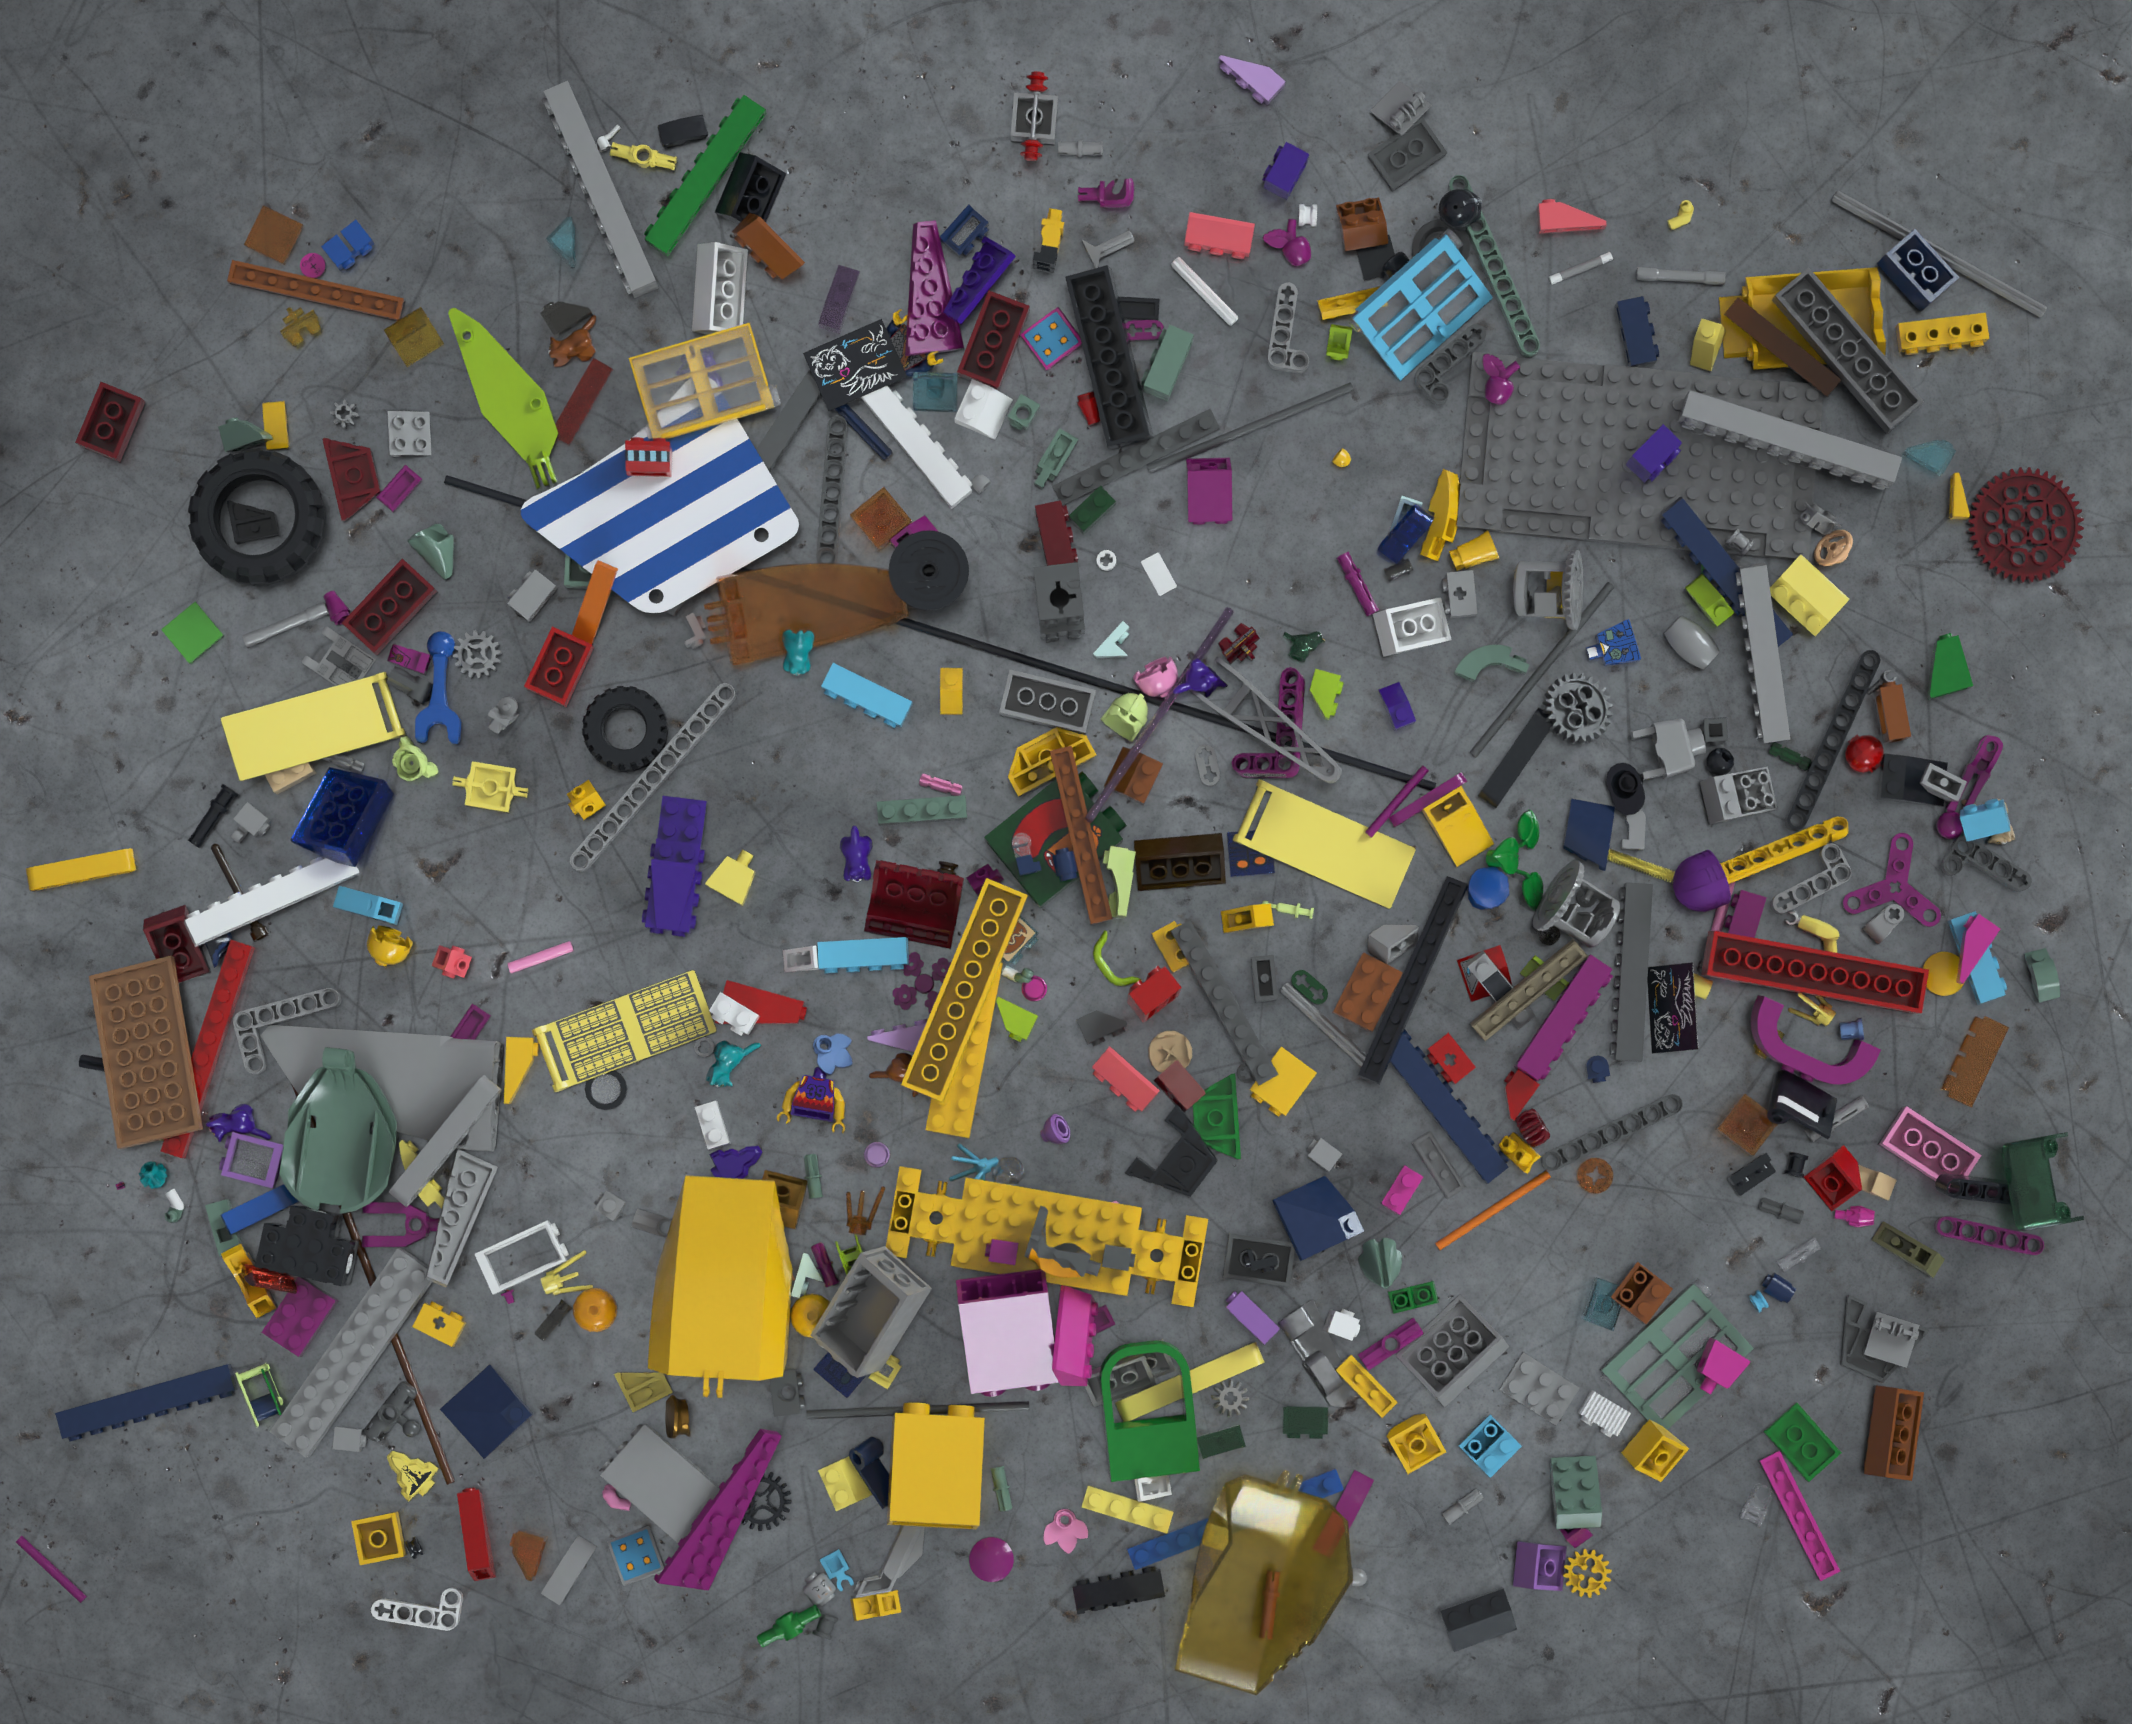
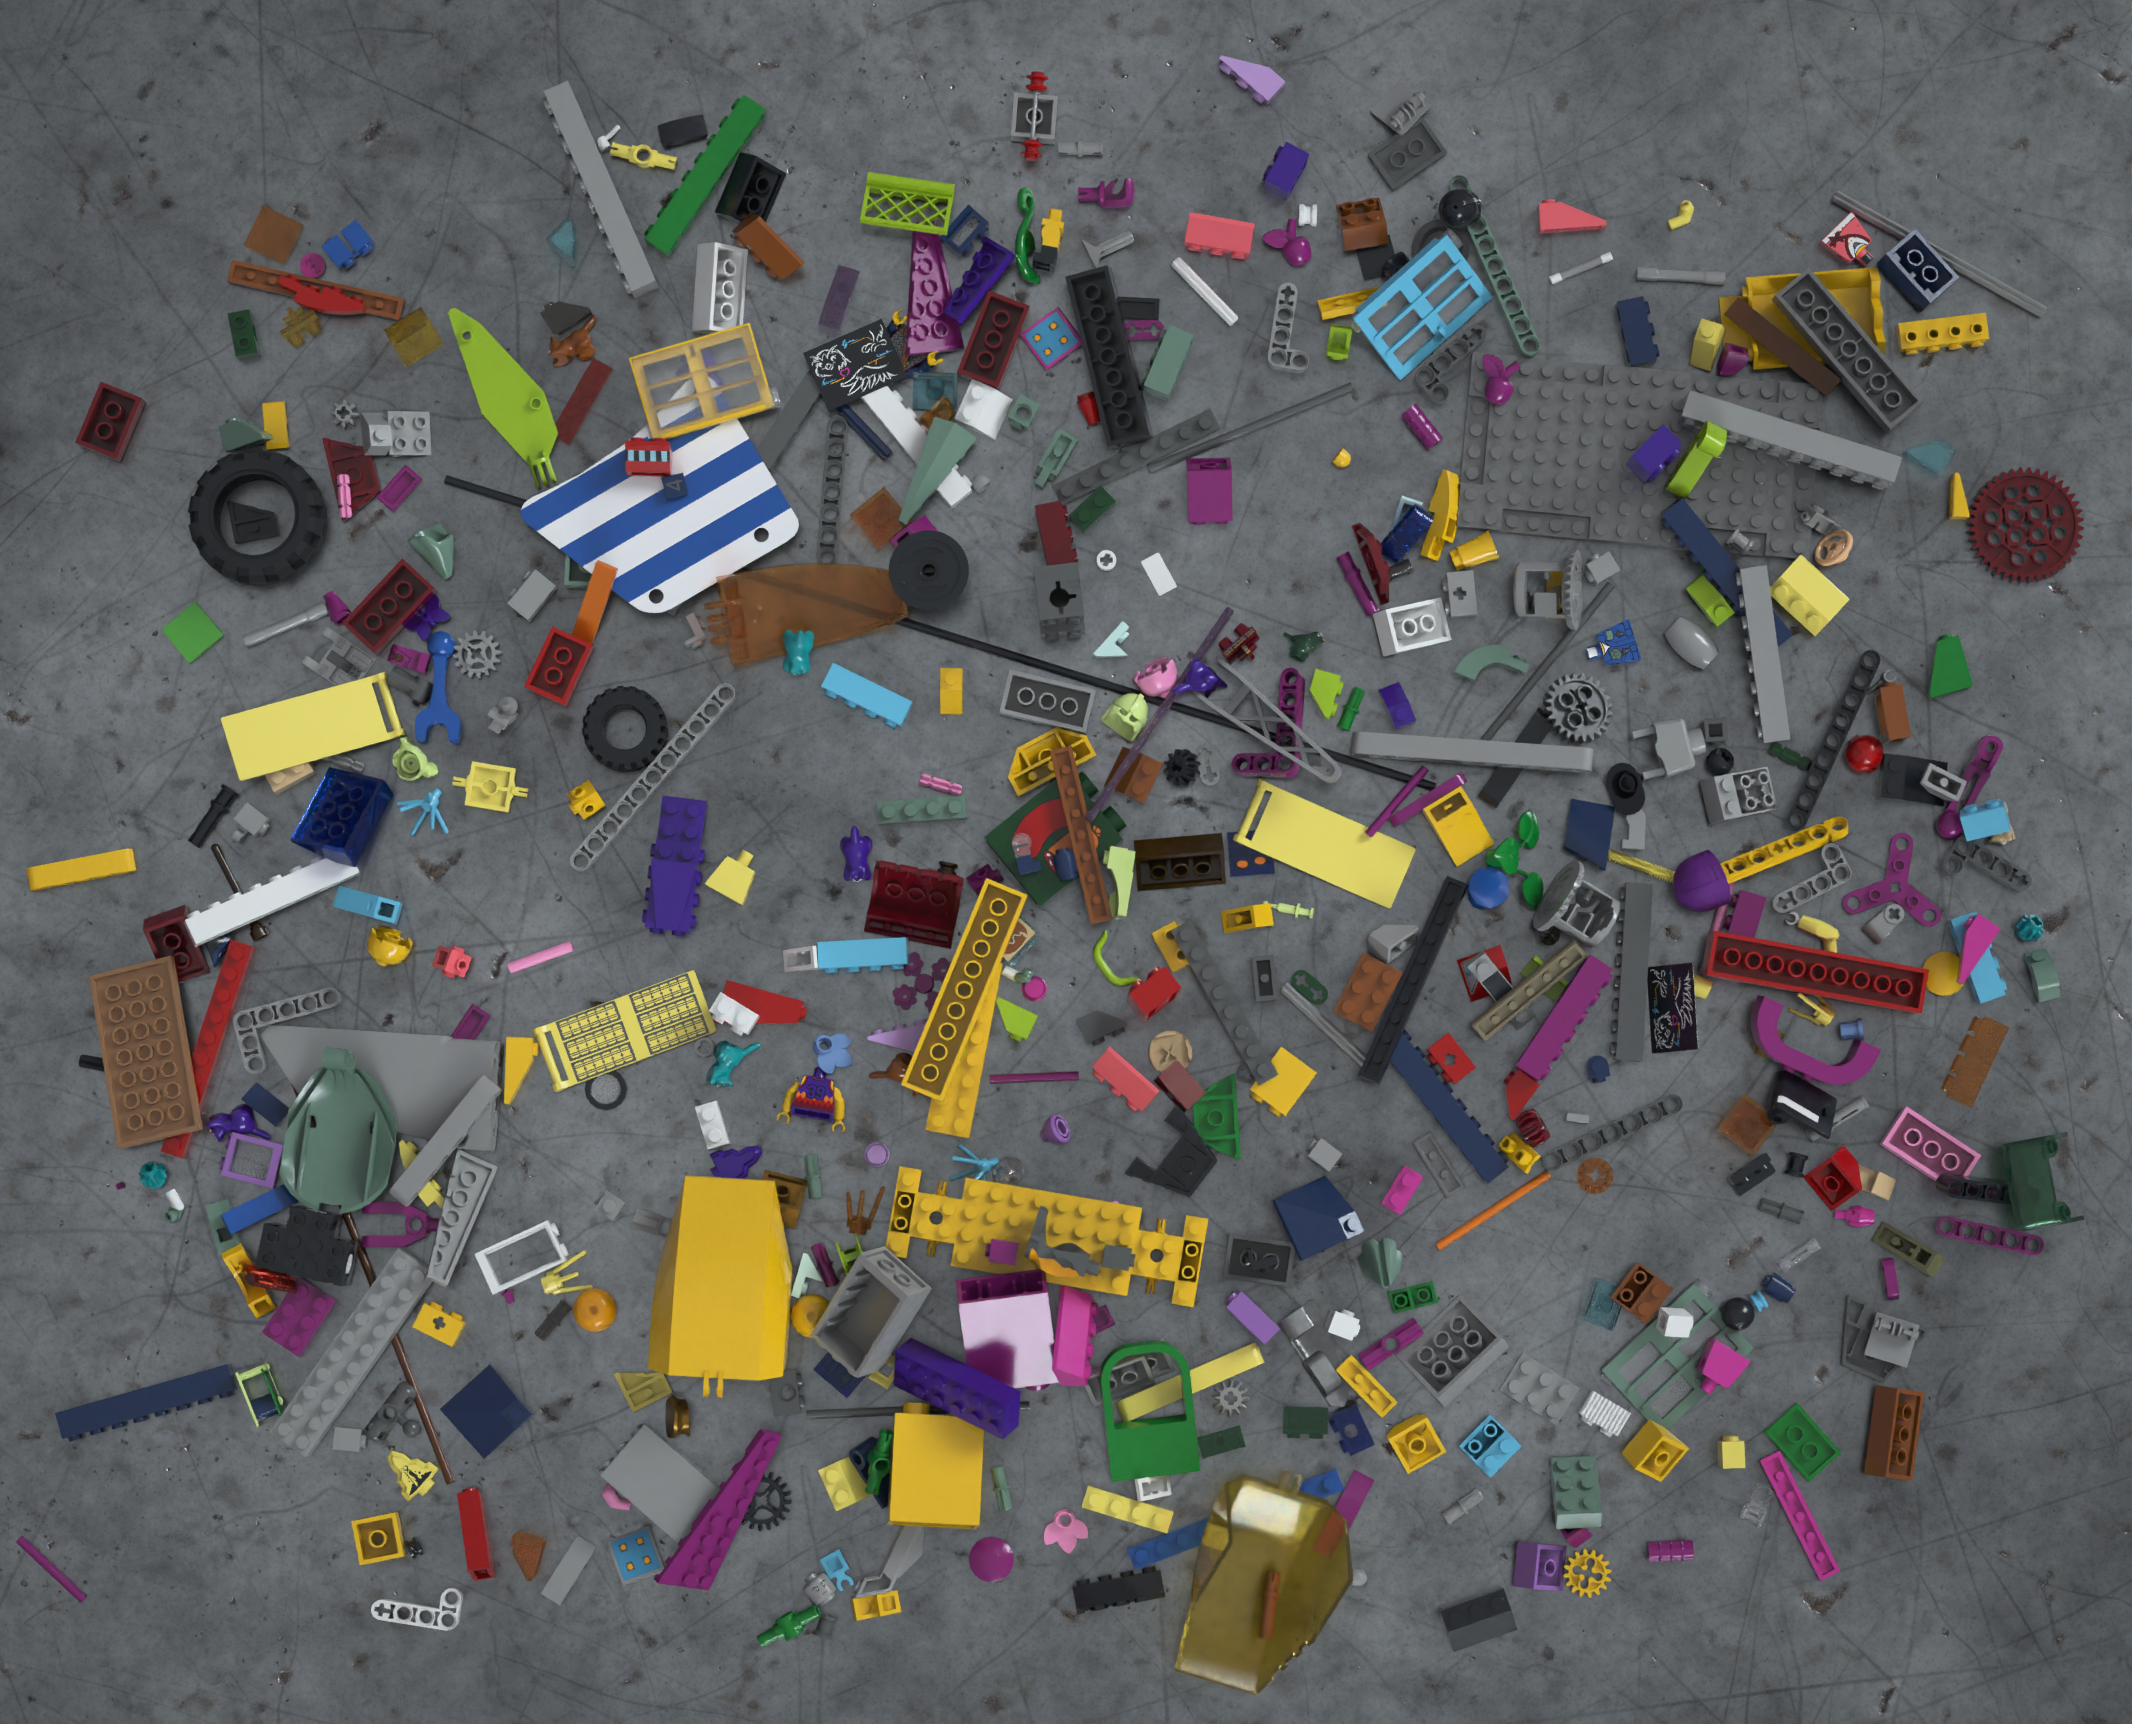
none -> dark green brick [227,309,261,361]
none -> dark blue slope [241,1082,289,1127]
none -> red slope [277,274,367,315]
none -> bright pink axle [337,474,352,518]
none -> light grey slope [360,413,392,455]
none -> medium azure plant [396,788,449,835]
none -> dark purple piece [404,595,450,641]
none -> dark blue tile [661,473,688,500]
none -> lime fence [860,172,955,235]
none -> green pin [865,1429,894,1495]
none -> dark purple brick [894,1338,1021,1439]
none -> sand green wedge [898,417,977,526]
none -> clear orange tile [918,397,956,429]
none -> magenta bar [990,1071,1079,1084]
none -> green plant [1015,187,1041,284]
none -> black gear [1163,749,1201,786]
none -> clear blue brick [1329,1404,1375,1456]
none -> green axle [1337,687,1365,731]
none -> light grey beam [1351,732,1593,773]
none -> dark red wing [1352,523,1390,605]
none -> magenta axle [1401,404,1443,450]
none -> light grey tile [1565,1112,1589,1124]
none -> light grey brick [1584,551,1620,586]
none -> magenta axle [1647,1540,1694,1562]
none -> white brick [1656,1307,1693,1338]
none -> lime beam [1665,420,1727,499]
none -> magenta brick [1717,343,1750,375]
none -> light yellow brick [1717,1436,1745,1469]
none -> black hair [1721,1297,1755,1331]
none -> torso [1819,212,1874,267]
none -> magenta beam [1881,1258,1899,1301]
none -> teal gear [2016,914,2045,942]

